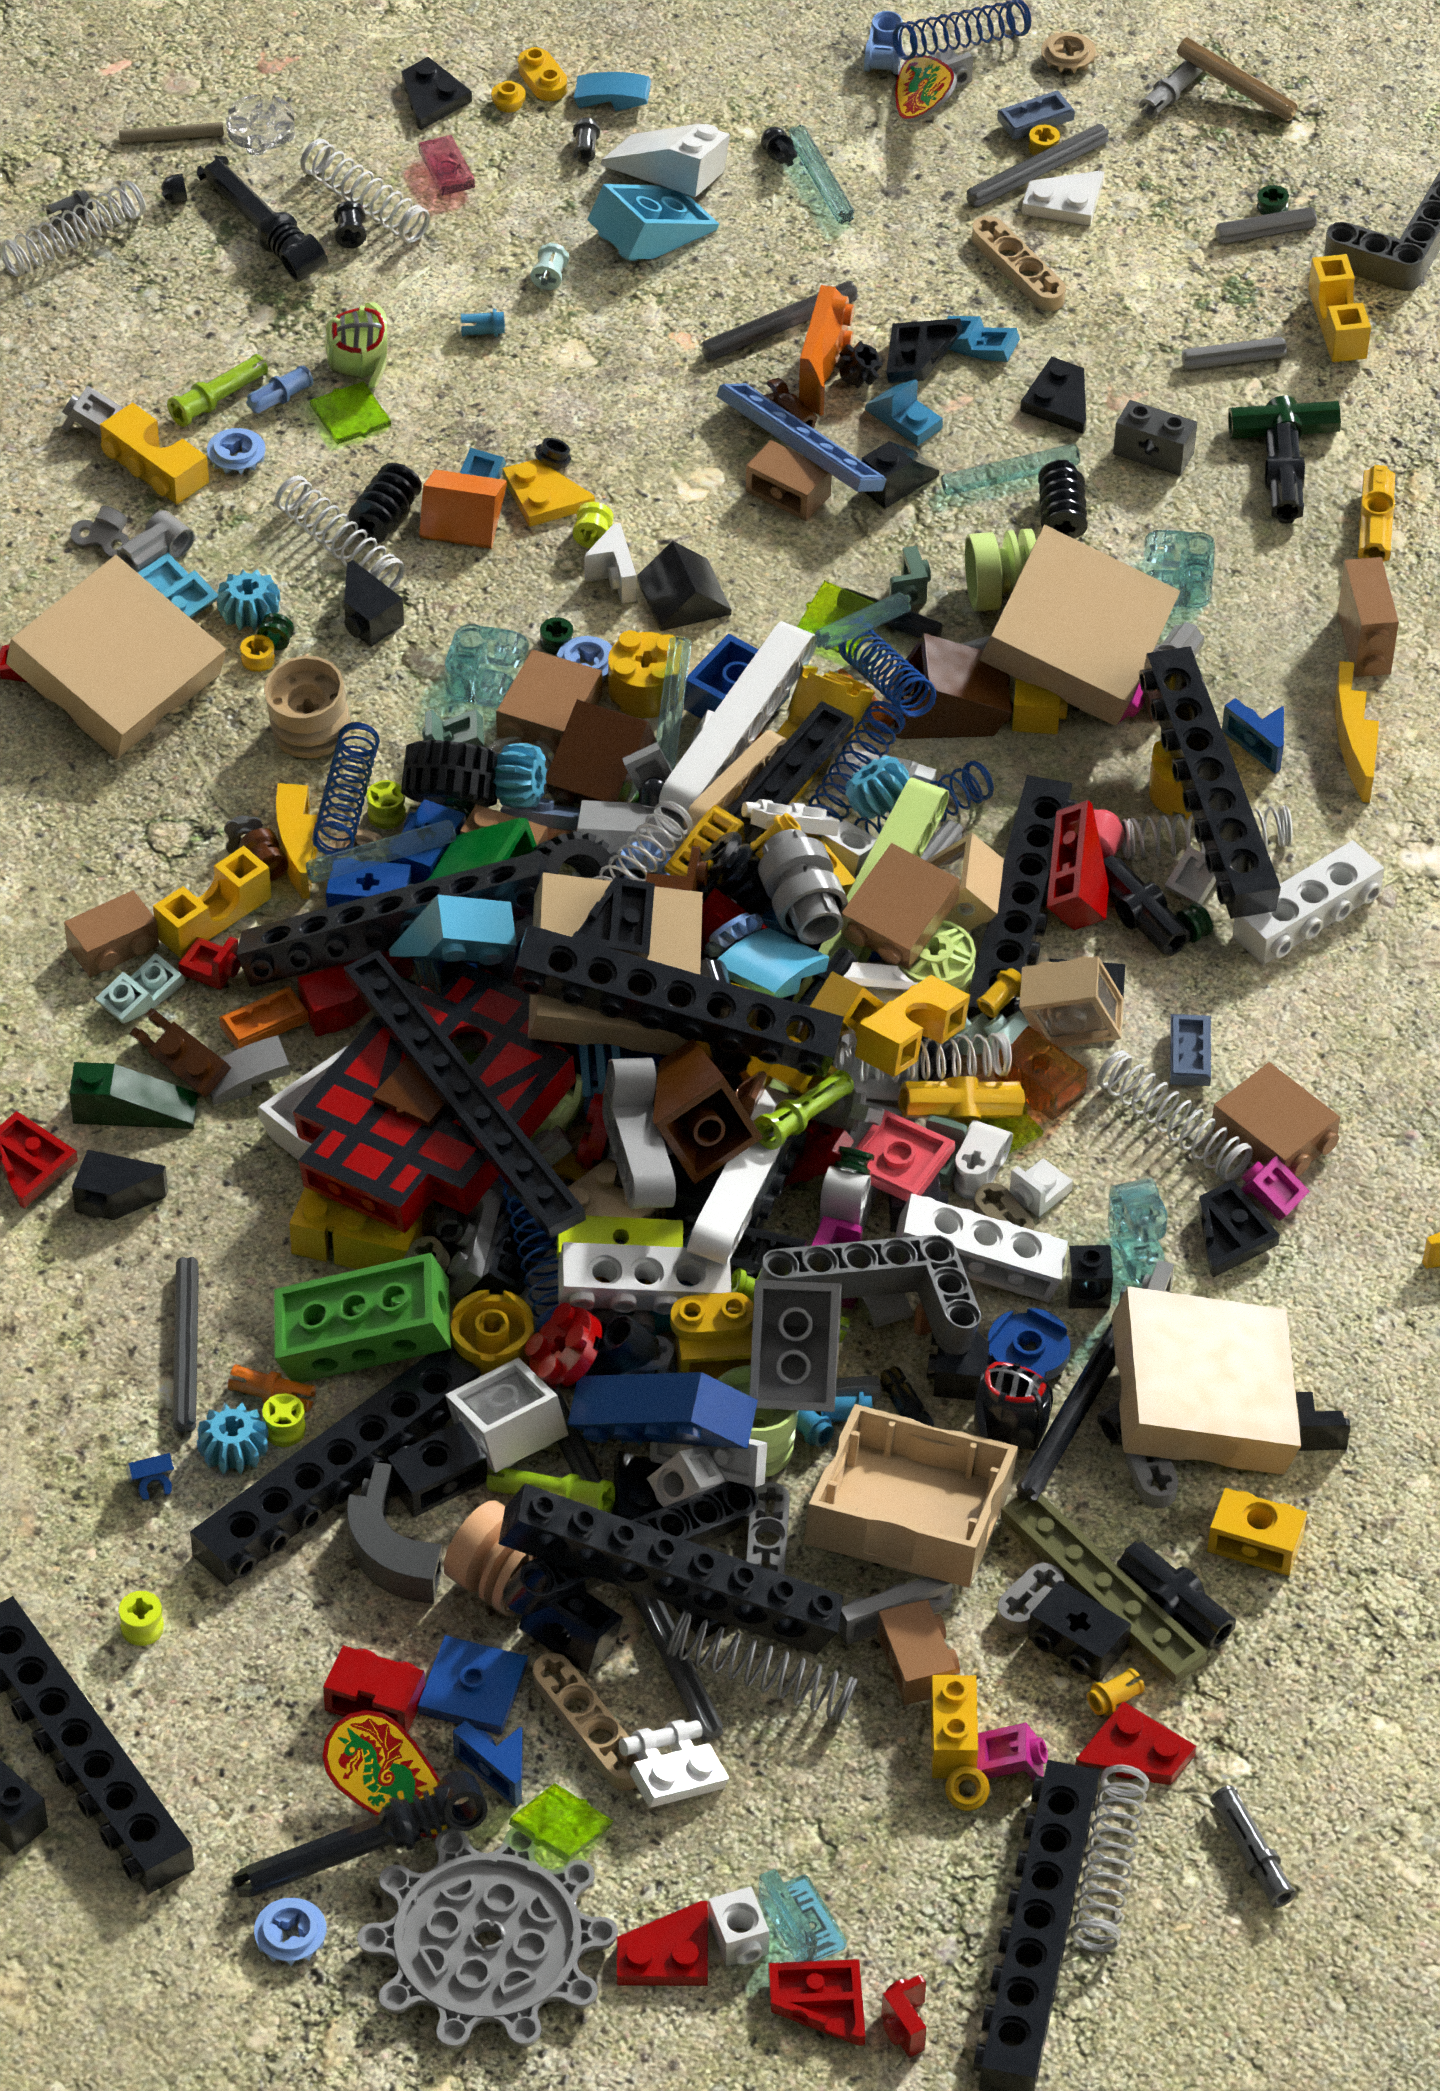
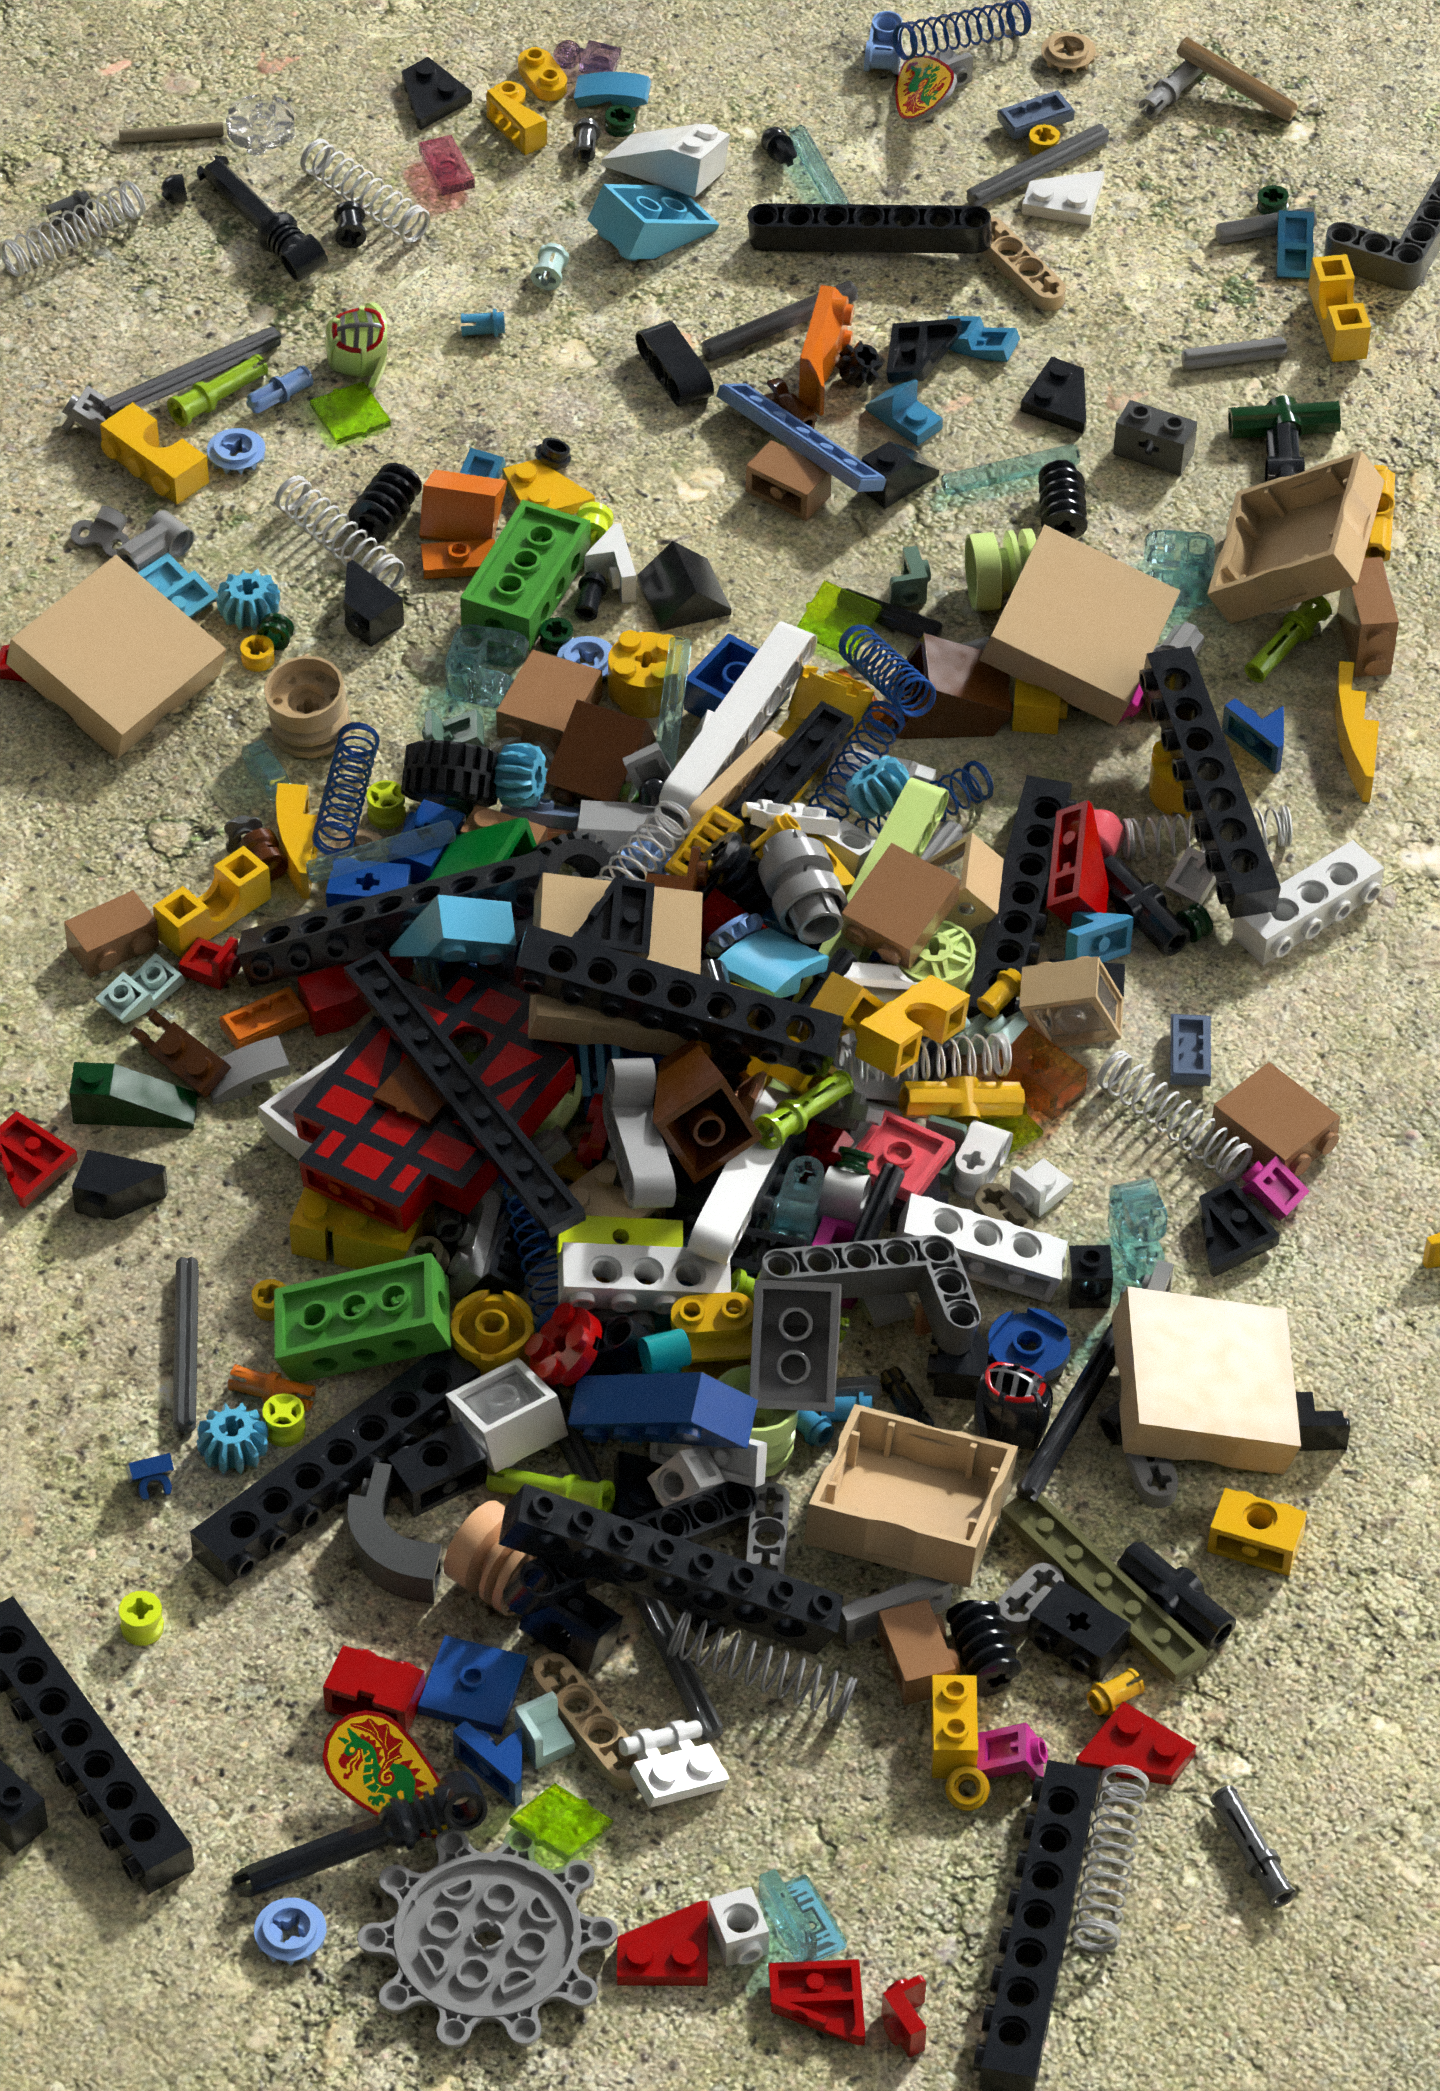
clear light blue axle [814,592,912,650] -> none
none -> axle [99,327,282,420]
none -> clear light blue beam [242,739,291,803]
none -> yellow bush [251,1279,286,1321]
none -> orange plate [421,539,495,579]
none -> bright green brick [460,499,591,651]
none -> yellow slope [486,88,547,155]
none -> light aqua panel [515,1691,575,1769]
none -> plate [553,40,622,74]
none -> black pin [574,572,608,621]
none -> dark green bush [604,105,636,137]
none -> black beam [635,320,714,407]
none -> teal piece [638,1328,692,1374]
none -> black beam [747,203,992,254]
none -> clear light blue piece [770,1156,824,1246]
none -> black axle [849,1163,905,1242]
none -> black piece [946,1600,1022,1697]
none -> dark azure slope [1065,911,1134,962]
none -> tan tile [1207,450,1385,624]
none -> lime pin [1244,596,1332,683]
none -> dark azure slope [1276,210,1314,279]

